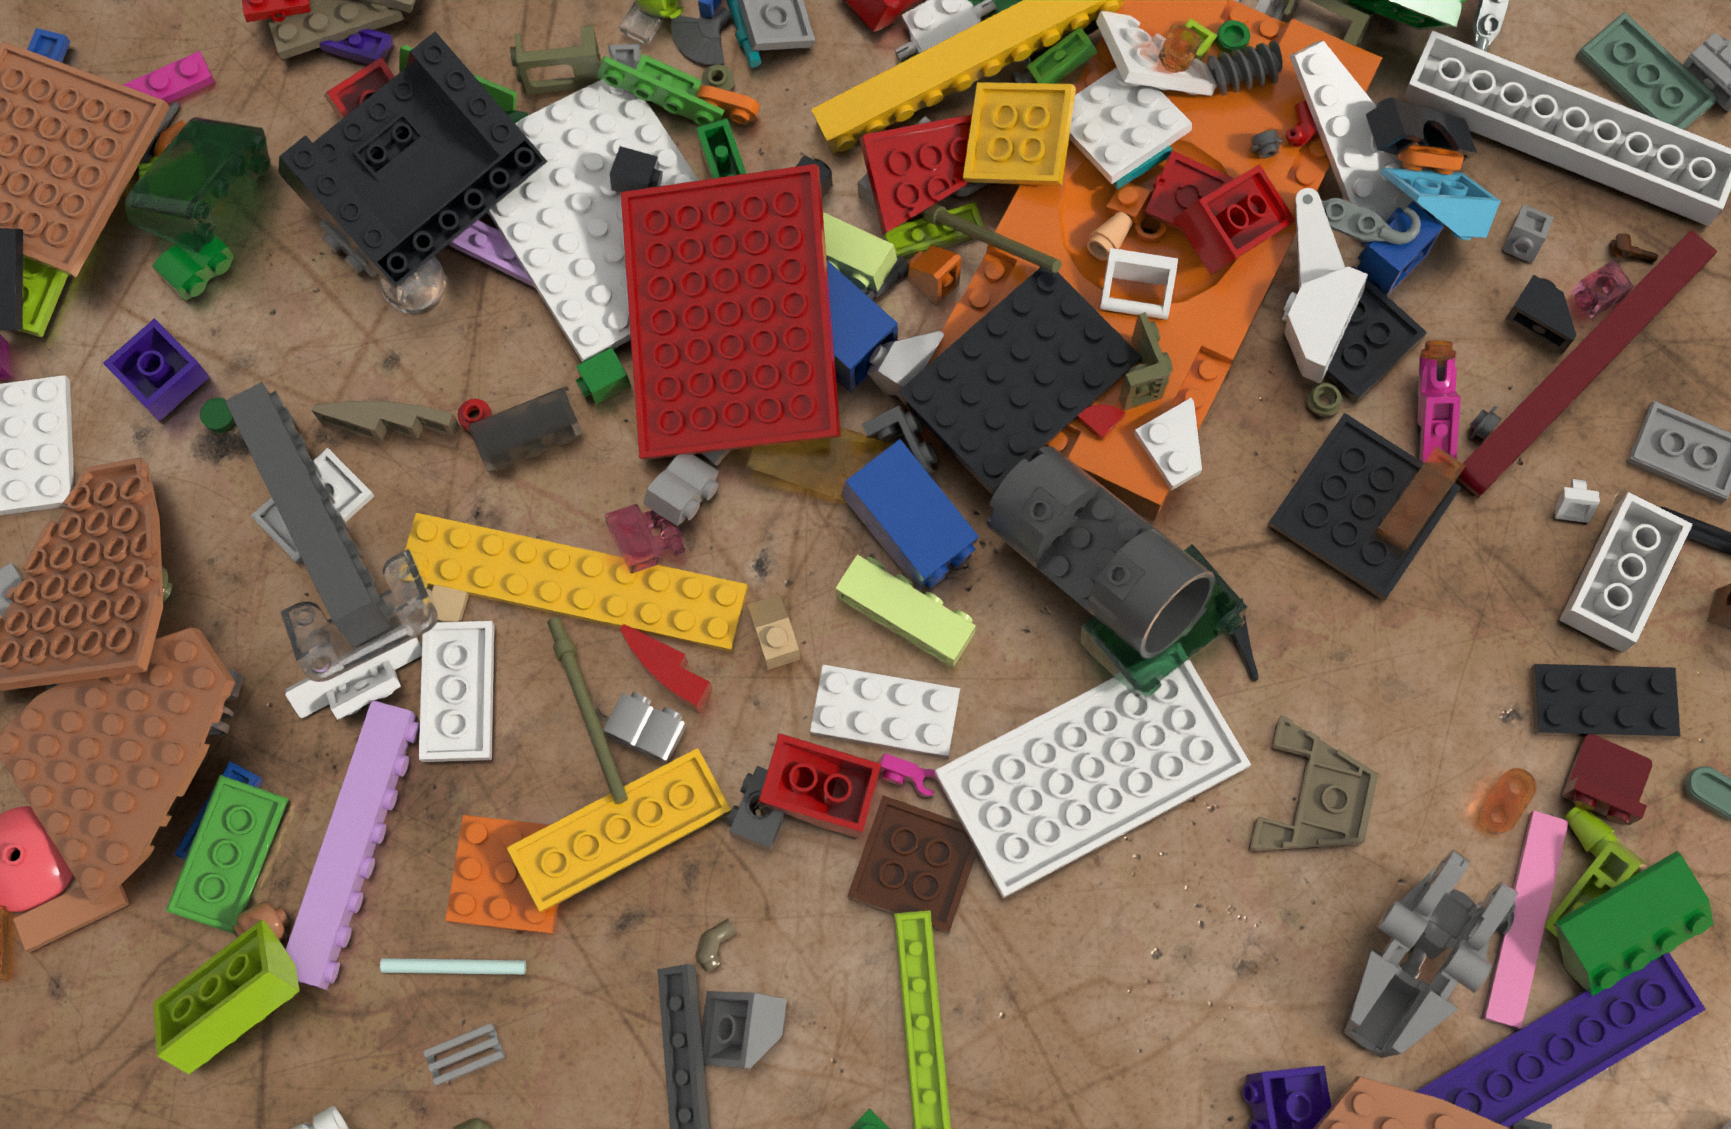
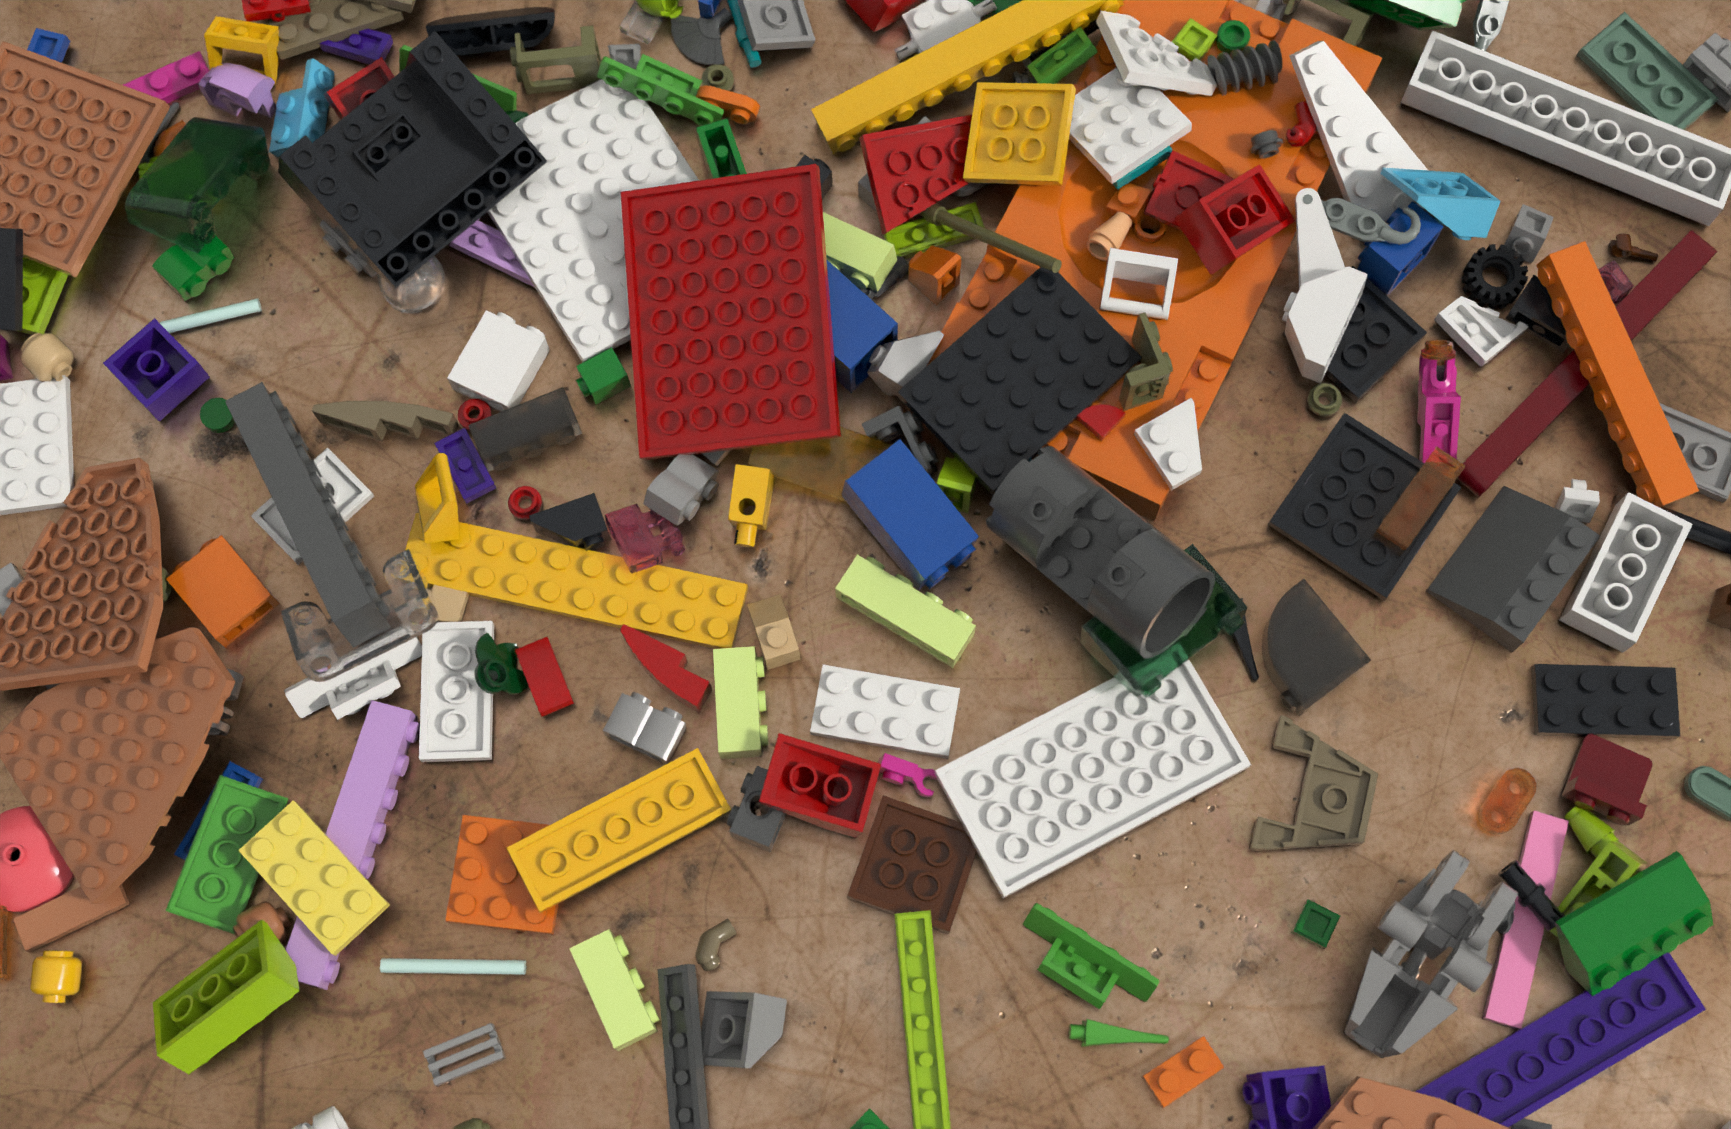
olive bar [547,617,628,804] -> none
black brick [610,146,663,193] -> none
clear orange plate [1158,25,1201,73] -> none
black arch [1365,98,1477,162] -> none
orange plate [1397,145,1464,175] -> none
dark grey plate [1470,406,1502,440] -> none
none -> tan head [21,333,74,382]
none -> yellow head [30,950,82,1003]
none -> light aqua bar [159,298,262,333]
none -> orange brick [166,535,280,648]
none -> lavender brick [198,63,276,118]
none -> yellow tile [204,16,280,85]
none -> light yellow plate [238,800,390,956]
none -> medium azure bracket [269,59,334,157]
none -> yellow tile [415,453,459,544]
none -> black brick [425,7,555,55]
none -> dark purple plate [434,428,497,504]
none -> white brick [447,310,550,417]
none -> dark green plate [474,633,529,695]
none -> red plate [508,486,543,520]
none -> red slope [515,637,574,717]
none -> black slope [529,493,611,551]
none -> yellowish green brick [569,929,660,1051]
none -> yellowish green brick [713,646,769,759]
none -> yellow torso [728,464,775,548]
none -> lime slope [937,457,977,513]
none -> bright green bracket [1023,903,1160,1009]
none -> bright green piece [1068,1019,1169,1047]
none -> orange plate [1142,1036,1225,1108]
none -> clear smoke brick [1262,579,1371,717]
none -> green tile [1291,899,1341,949]
none -> dark grey slope [1426,486,1600,652]
none -> white wing [1434,296,1528,367]
none -> black tyre [1461,244,1528,310]
none -> black pin [1498,860,1565,931]
none -> orange brick [1536,241,1699,508]

